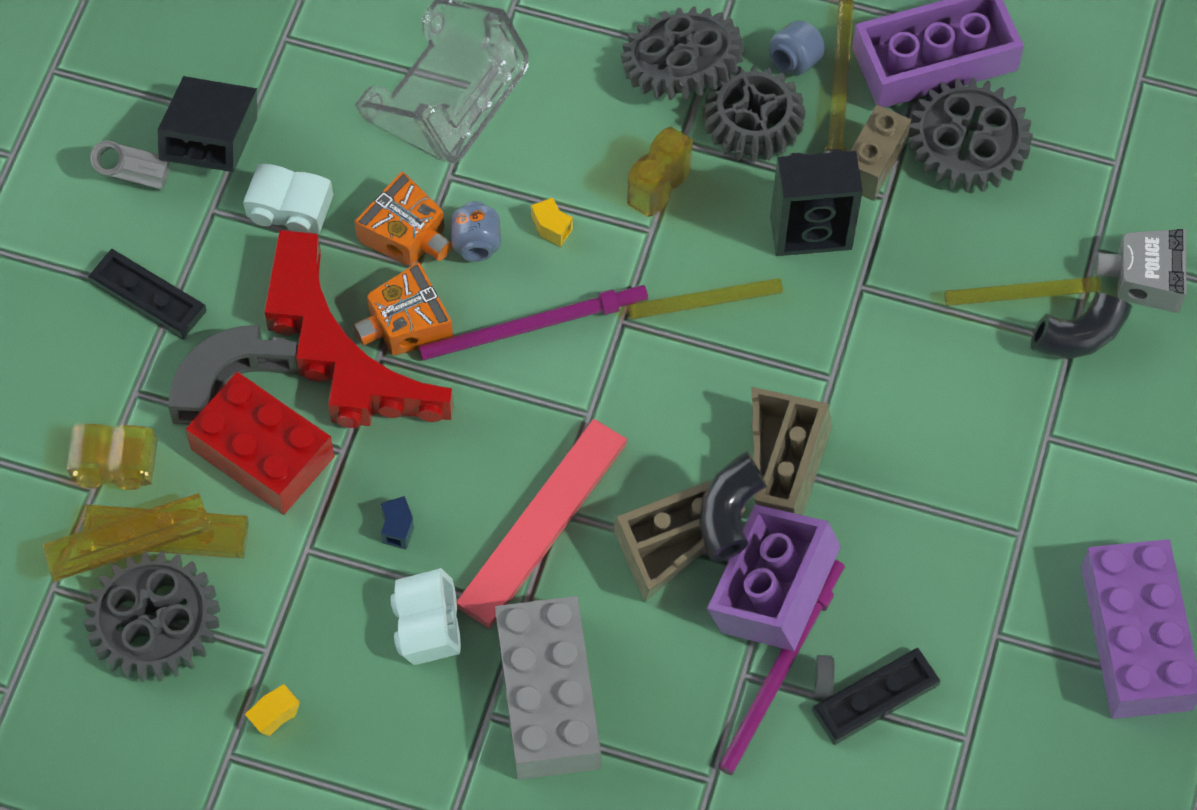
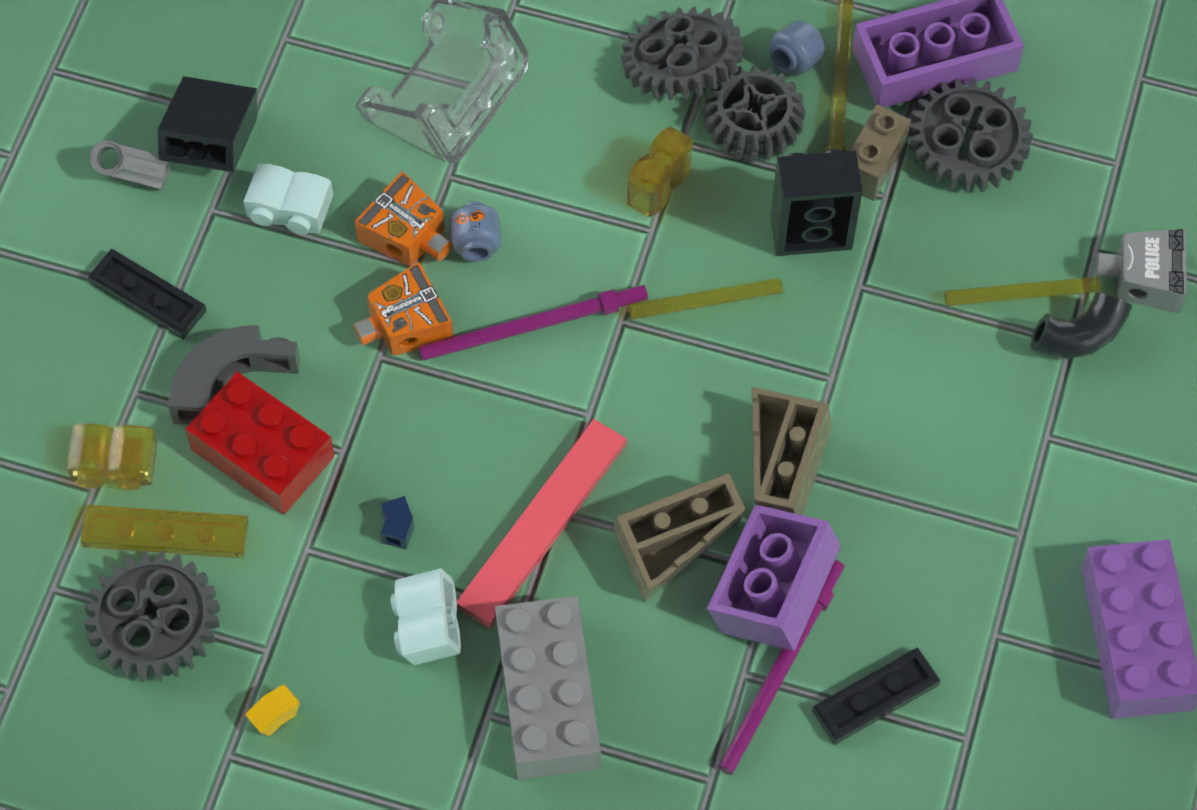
clear yellow tile [42,493,212,582] -> none
red arch [264,230,454,428] -> none
yellow piece [531,198,573,247] -> none
black cylinder [699,451,767,562] -> none
dark grey tile [815,655,835,697] -> none

